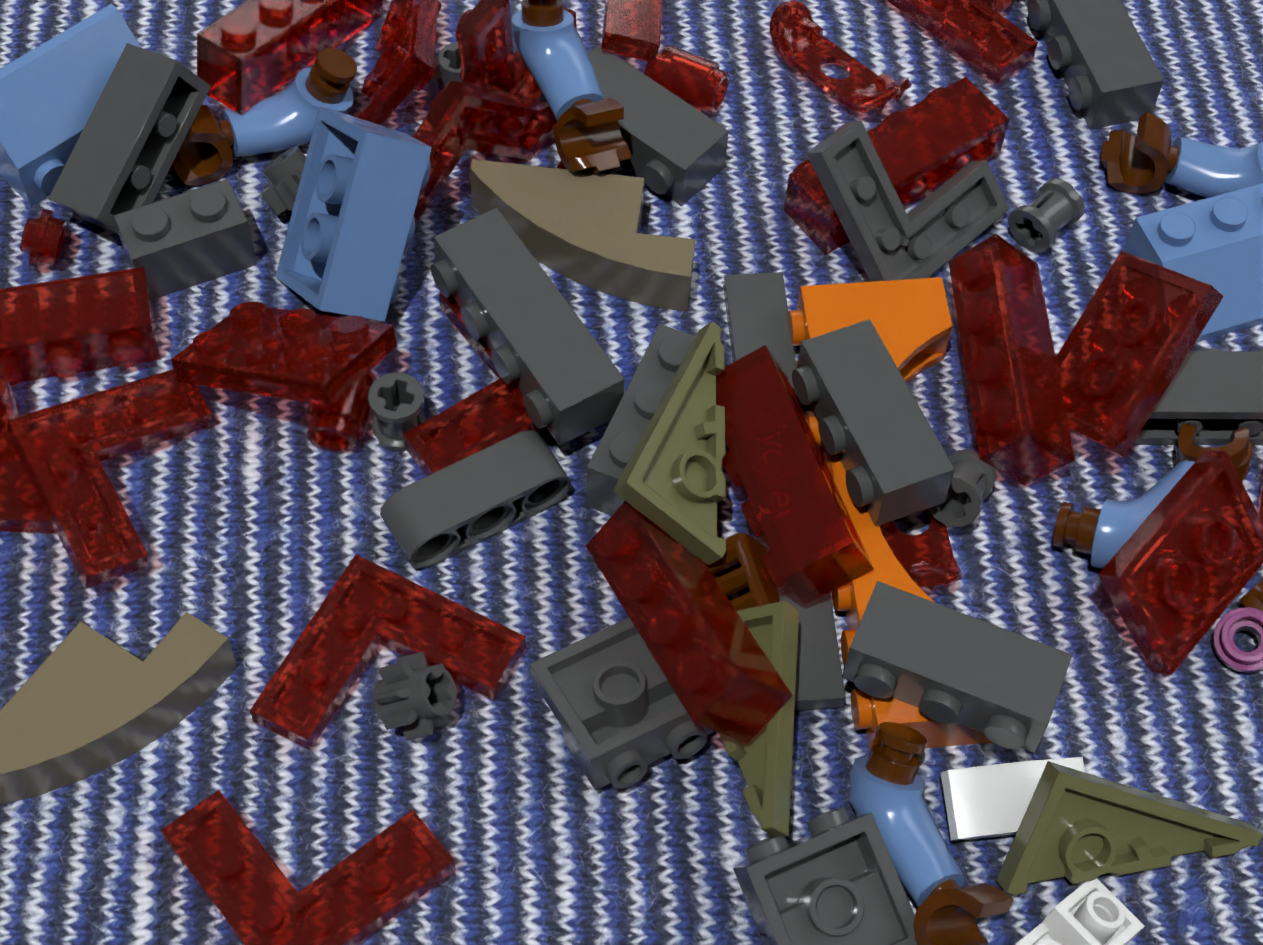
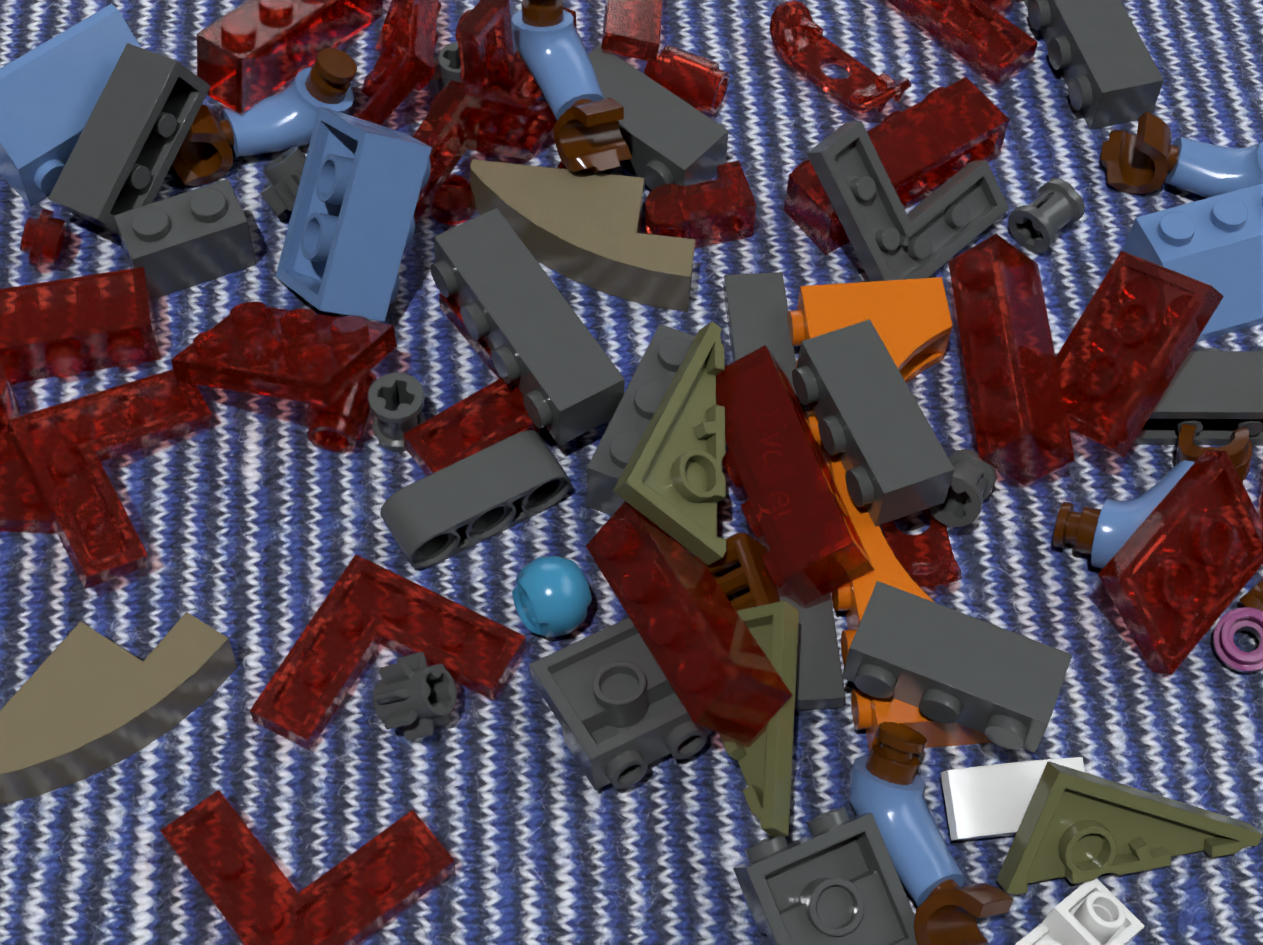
none -> clear red hinge [429,173,475,225]
none -> dark azure piece [512,555,592,638]
none -> clear red leg [645,161,756,249]

